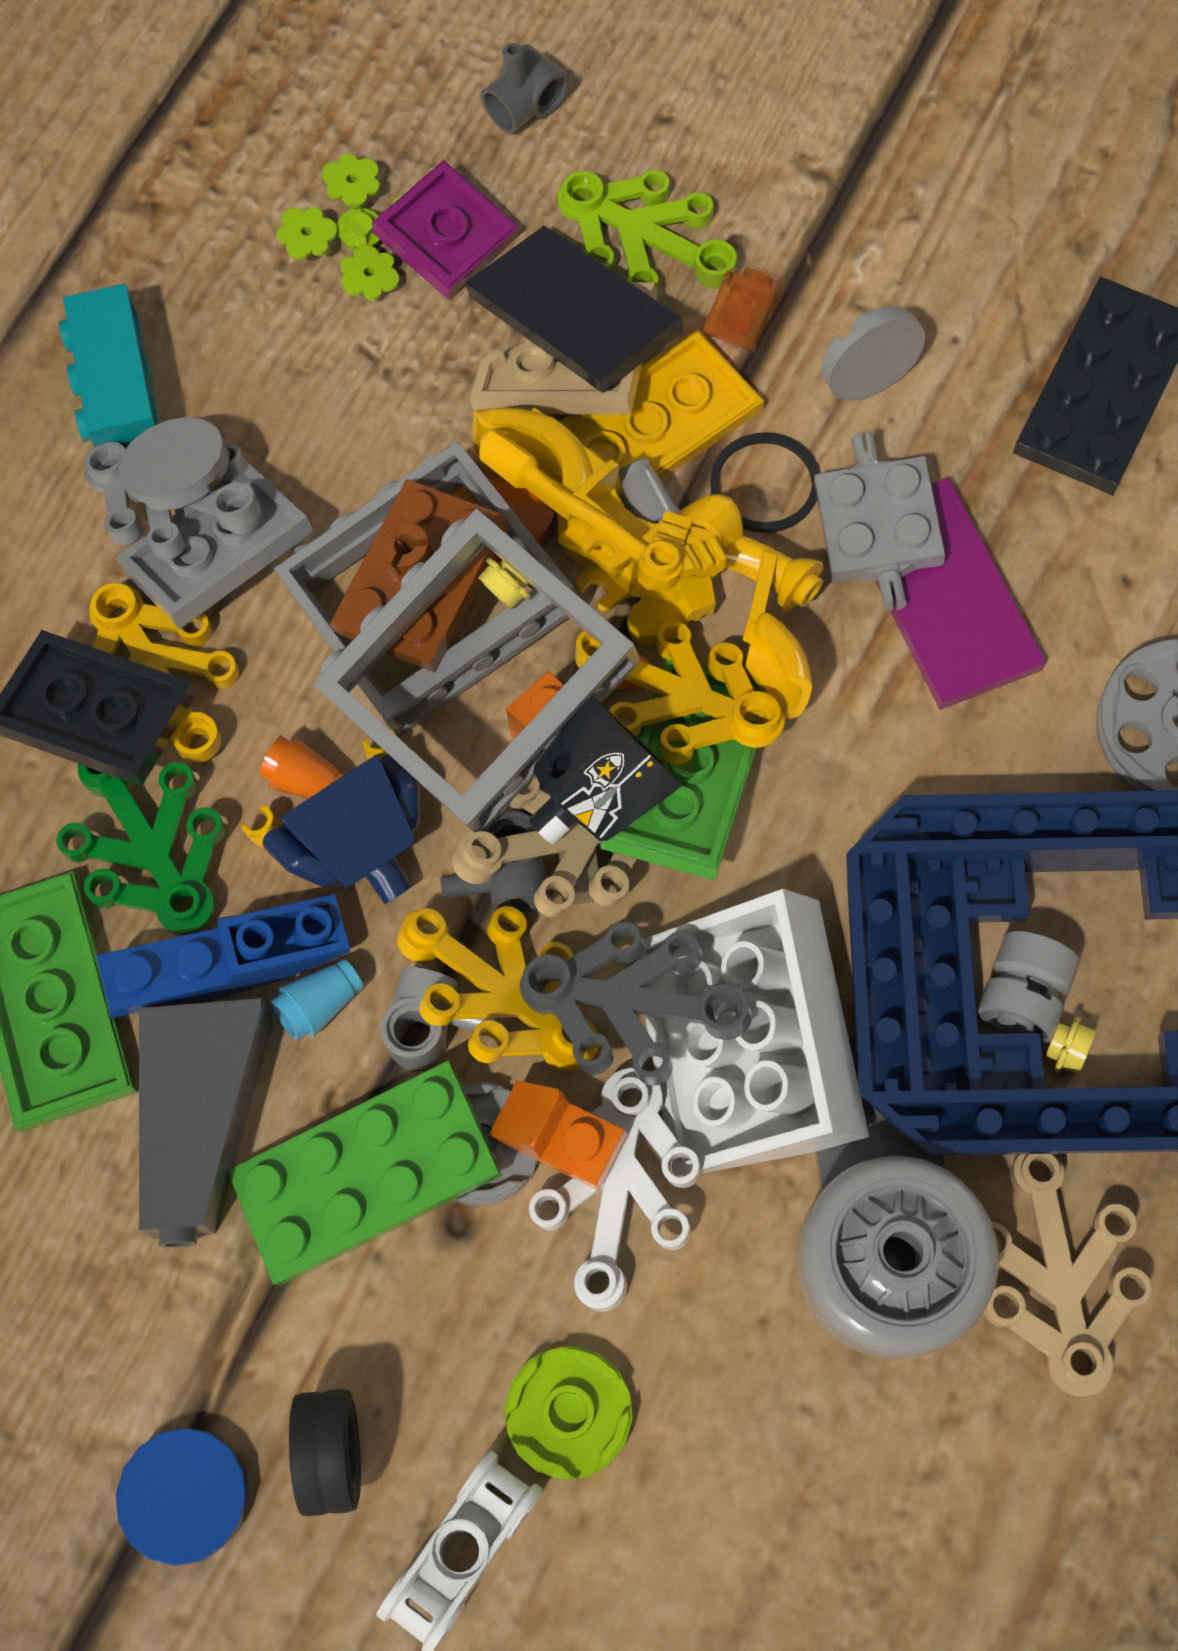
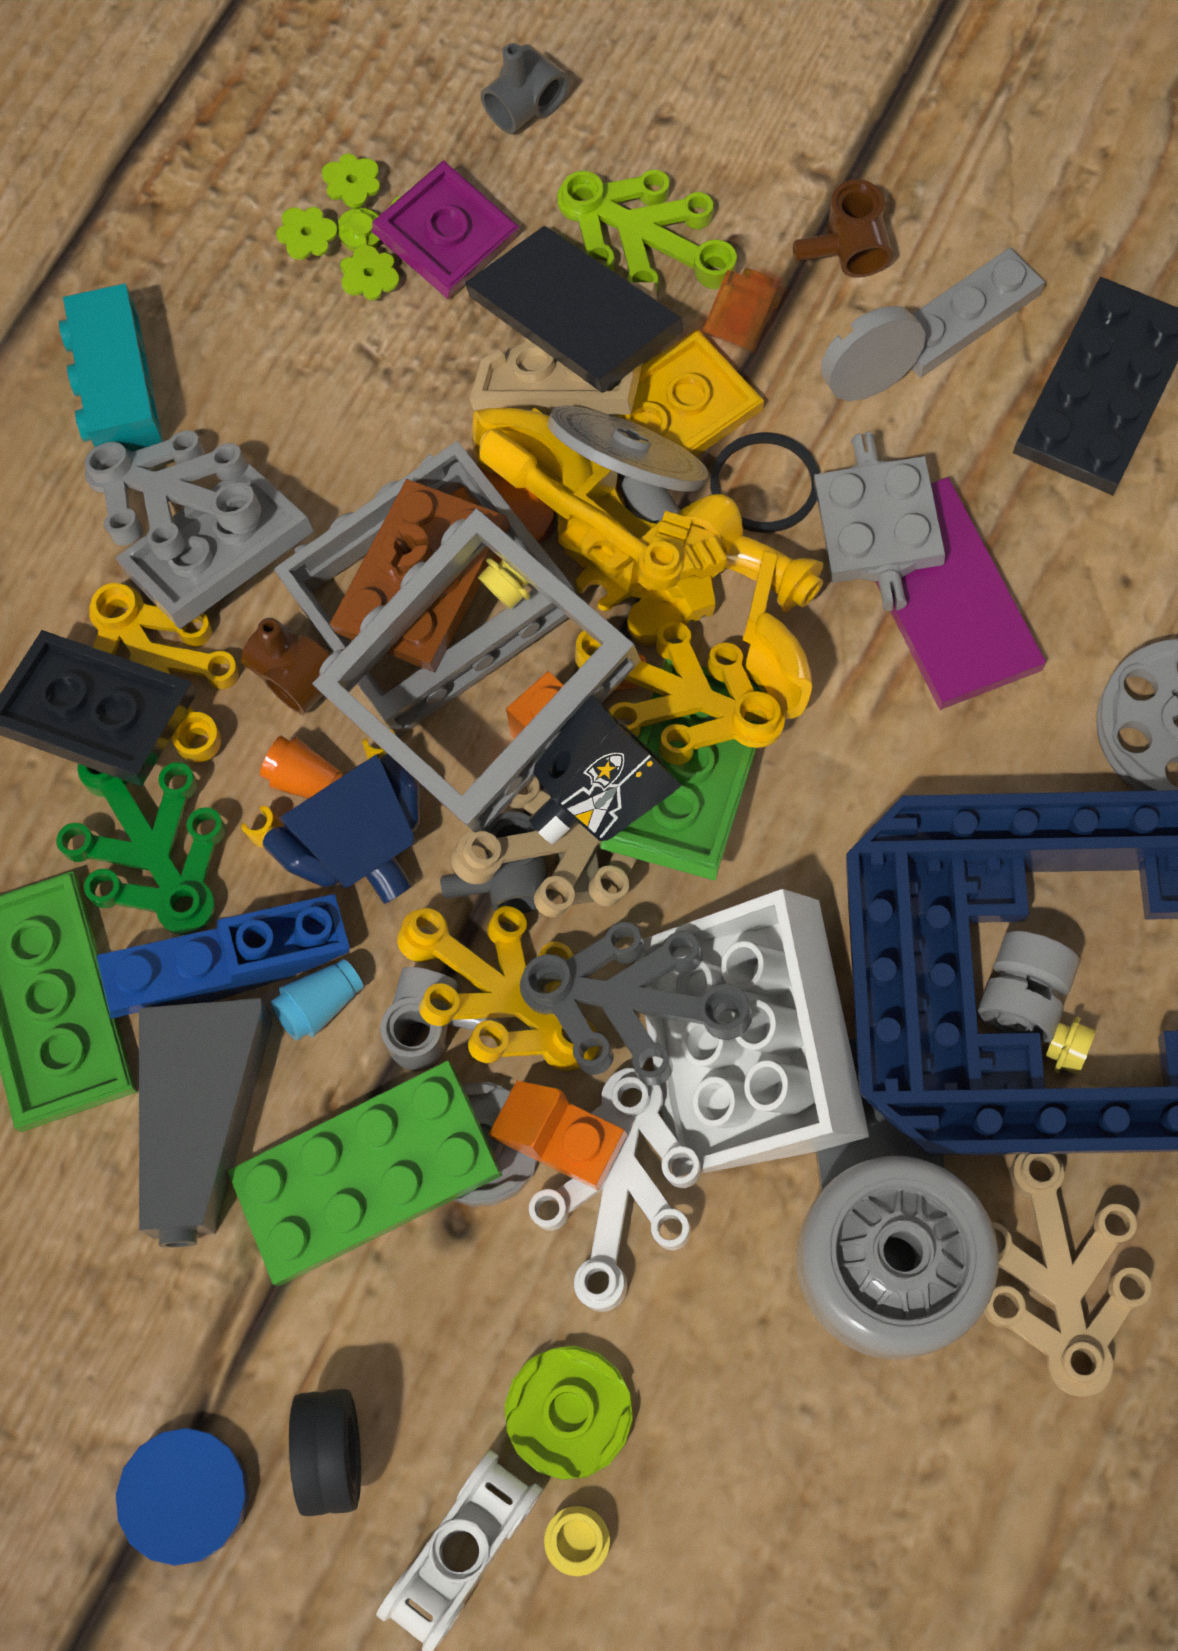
light grey tile [118,417,230,511] -> none
none -> reddish brown piece [241,618,330,715]
none -> light yellow plate [544,1506,610,1576]
none -> light grey piece [547,406,709,491]
none -> reddish brown piece [793,179,893,278]
none -> light grey plate [911,247,1045,378]

